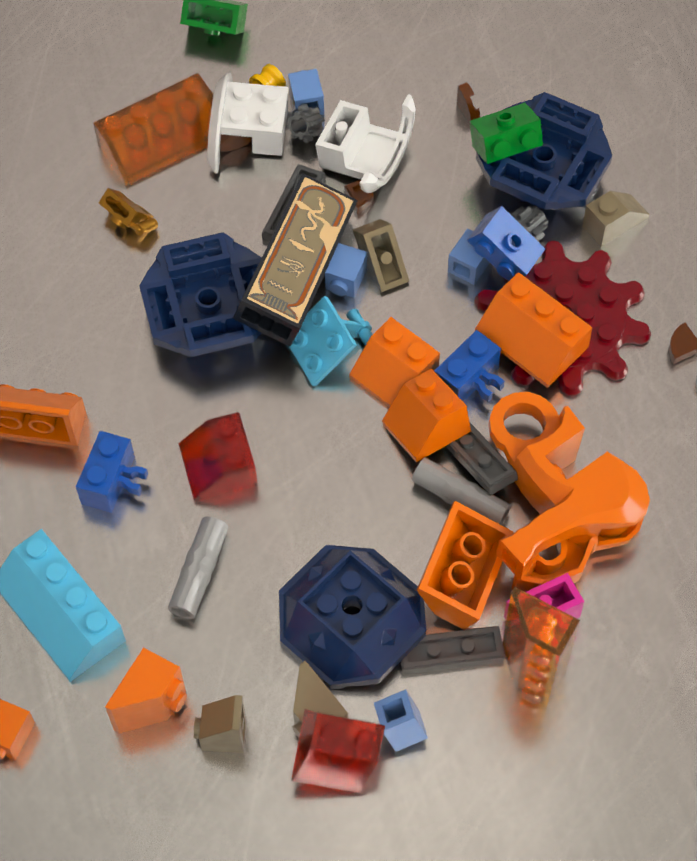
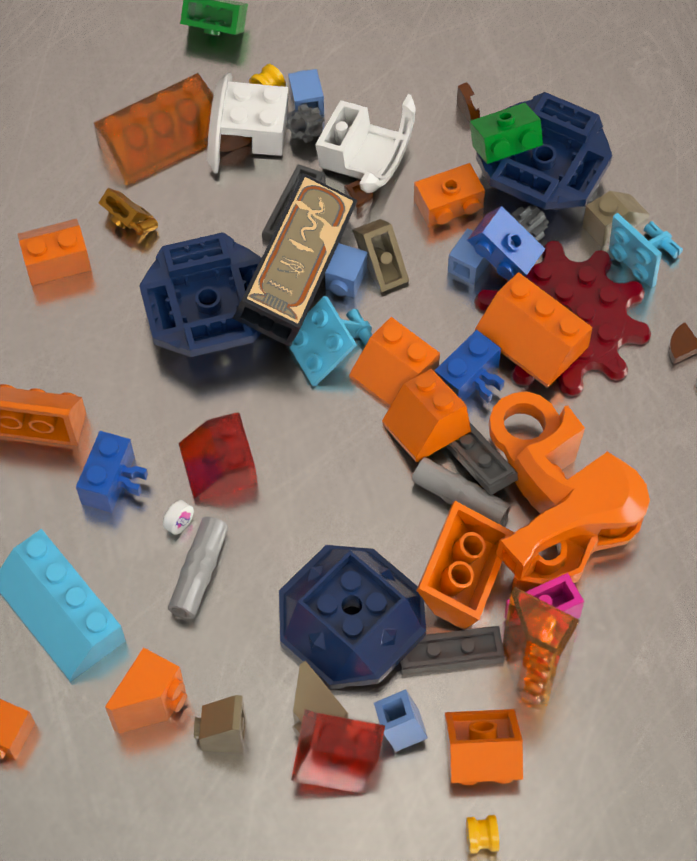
none -> orange slope [18,218,91,286]
none -> white tile [163,500,194,535]
none -> orange brick [414,163,485,227]
none -> orange slope [445,709,523,785]
none -> yellow wheel [466,815,499,854]
none -> medium azure plate [609,213,683,288]

